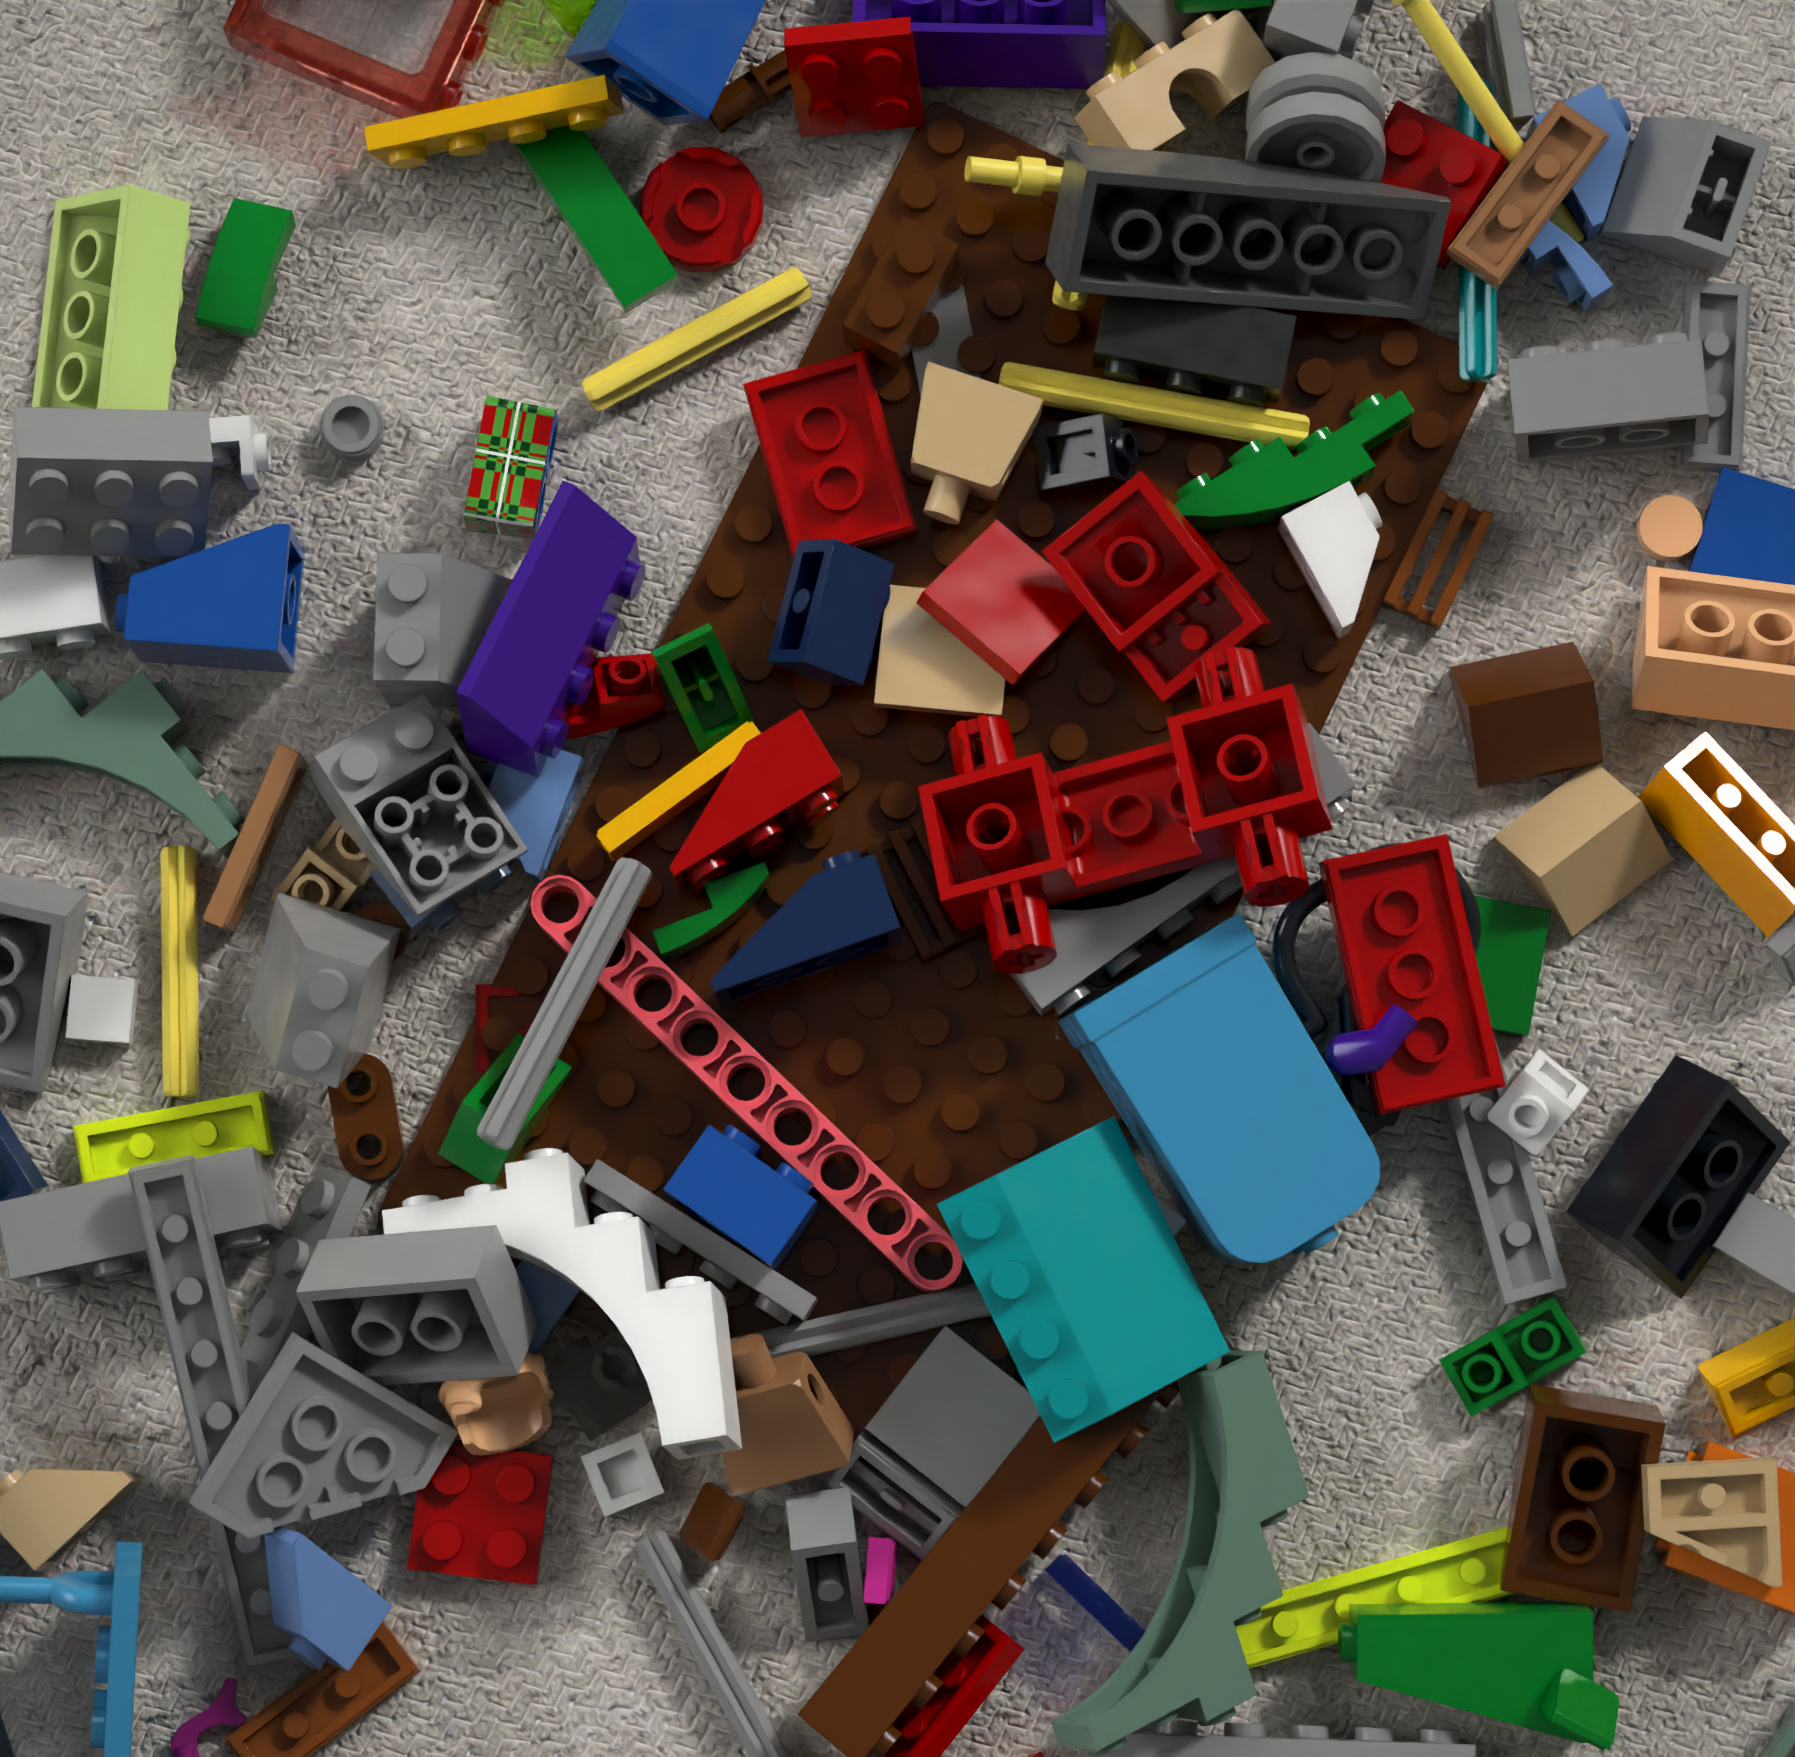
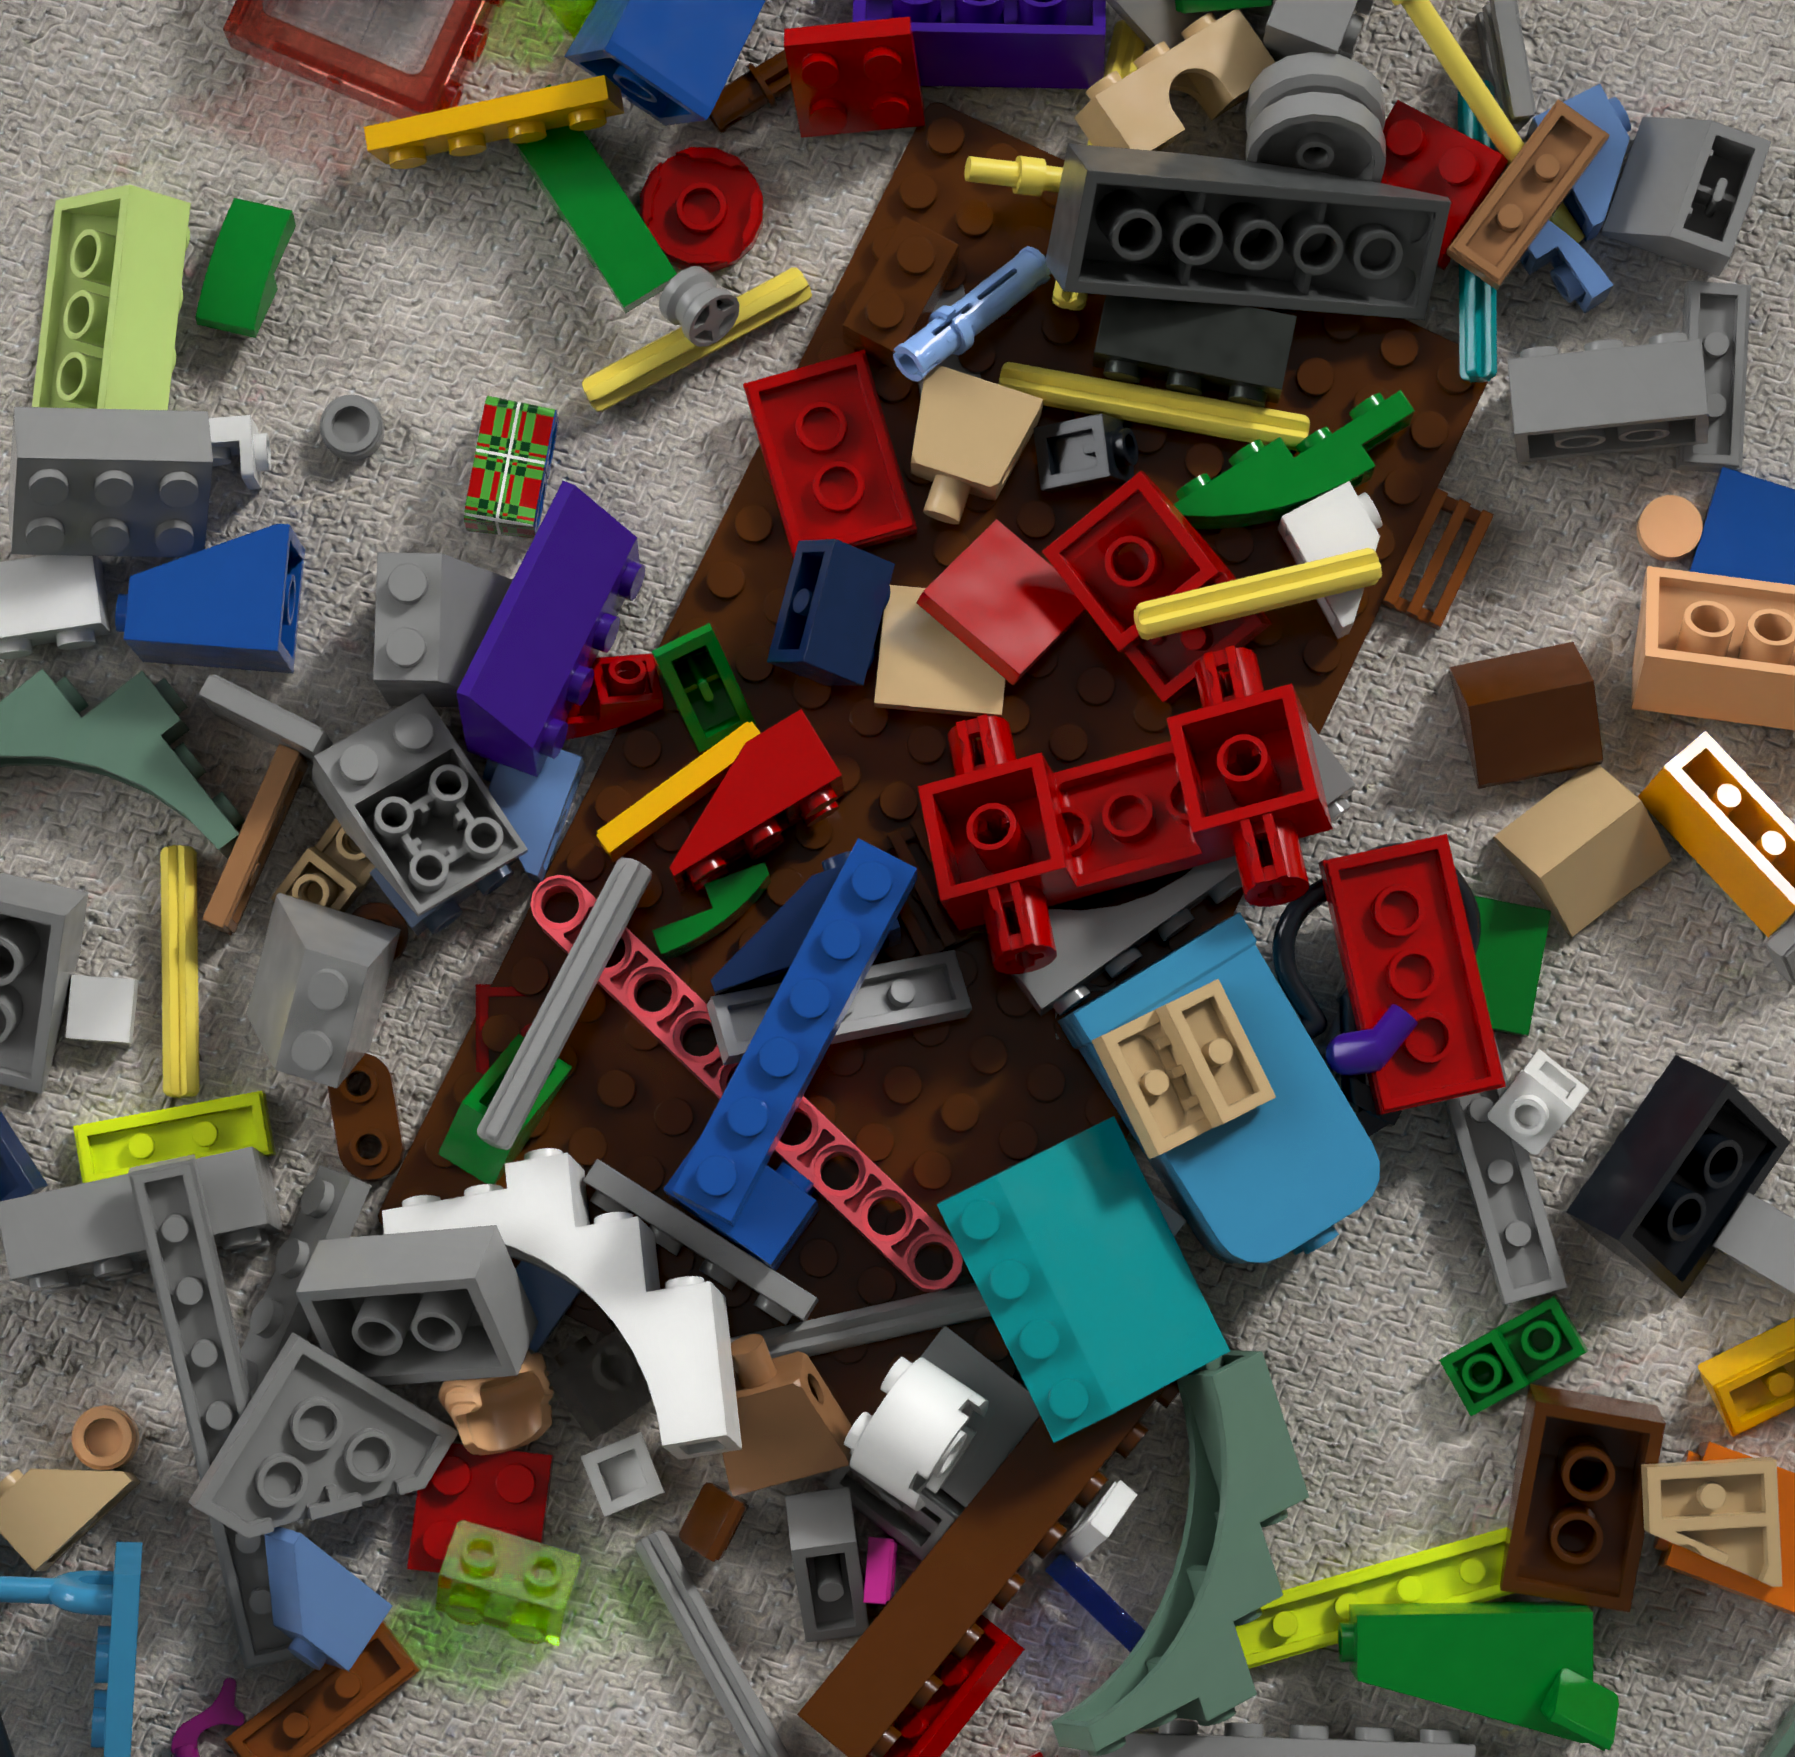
none -> light nougat tile [71,1405,139,1471]
none -> light grey tile [199,674,334,765]
none -> clear neon green bracket [435,1520,582,1646]
none -> light grey wheel [659,266,740,347]
none -> blue brick [672,838,917,1227]
none -> light grey plate [706,950,972,1065]
none -> white brick [844,1357,989,1511]
none -> light blue pin [893,246,1051,382]
none -> white tile [1060,1480,1138,1563]
none -> tan slope [1091,979,1276,1159]
none -> light yellow axle [1134,548,1382,640]

